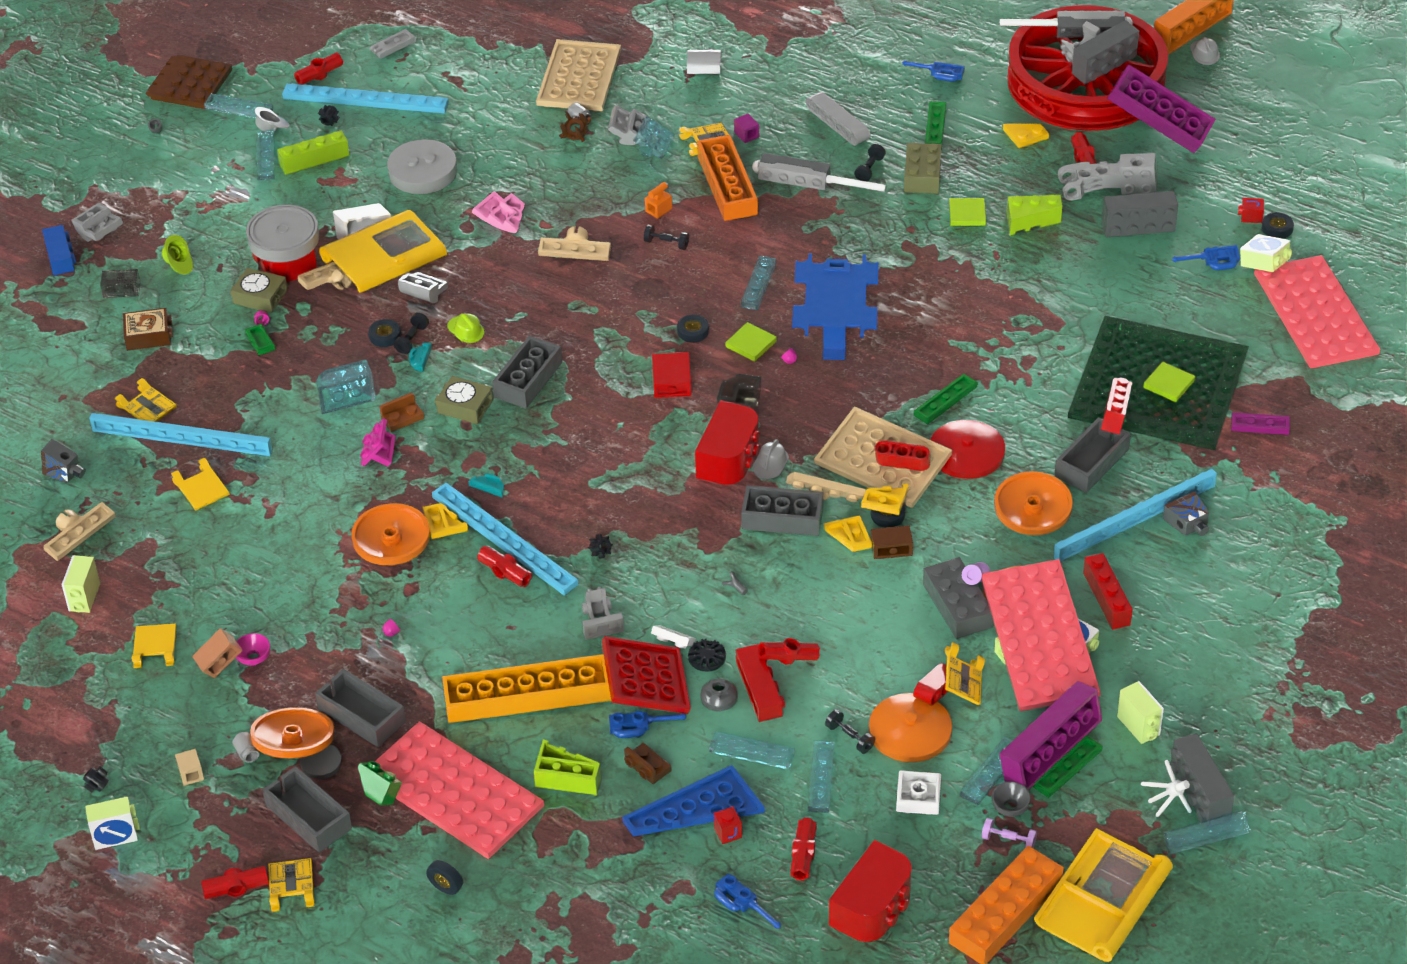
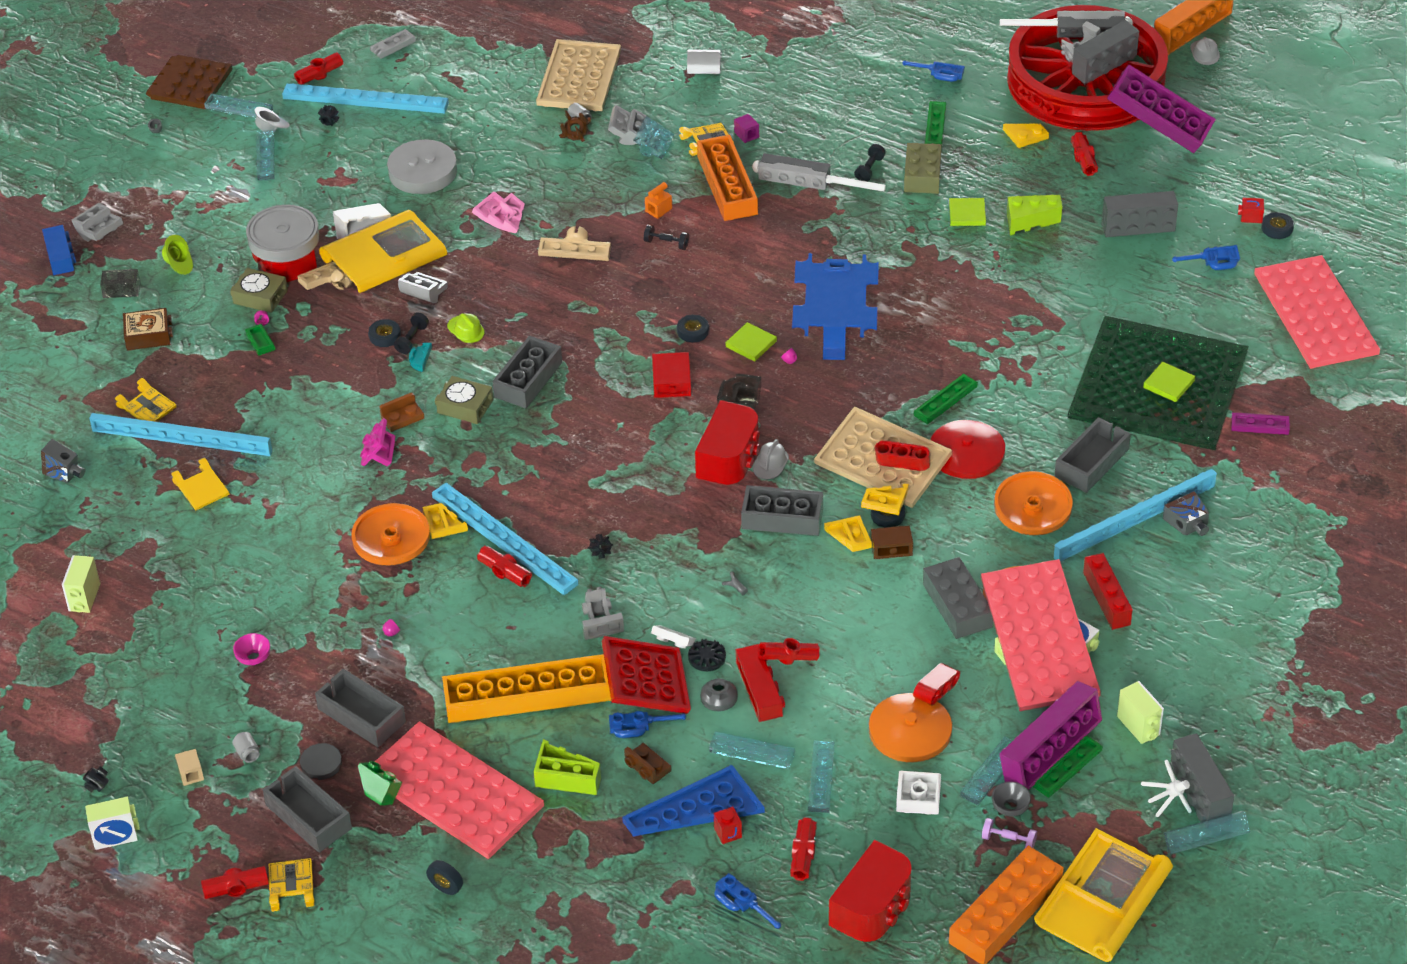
tan plate [44,502,115,561] -> none
yellow flag [132,623,177,668] -> none
nougat brick [192,628,243,679] -> none
orange dish [250,707,334,758] -> none
lime brick [277,130,350,175] -> none
clear light blue brick [316,359,376,414] -> none
teal tile [468,473,504,497] -> none
clear light blue plate [741,256,776,310] -> none
tan plate [786,472,866,502] -> none
light grey beam [806,92,870,146] -> none
black wheel [825,709,875,754] -> none
yellow flag [945,642,985,705] -> none
lavender wheel [962,562,991,585] -> none
light grey brick [1057,153,1158,200] -> none
brick [1101,378,1132,435] -> none
piece [1241,234,1292,272] -> none

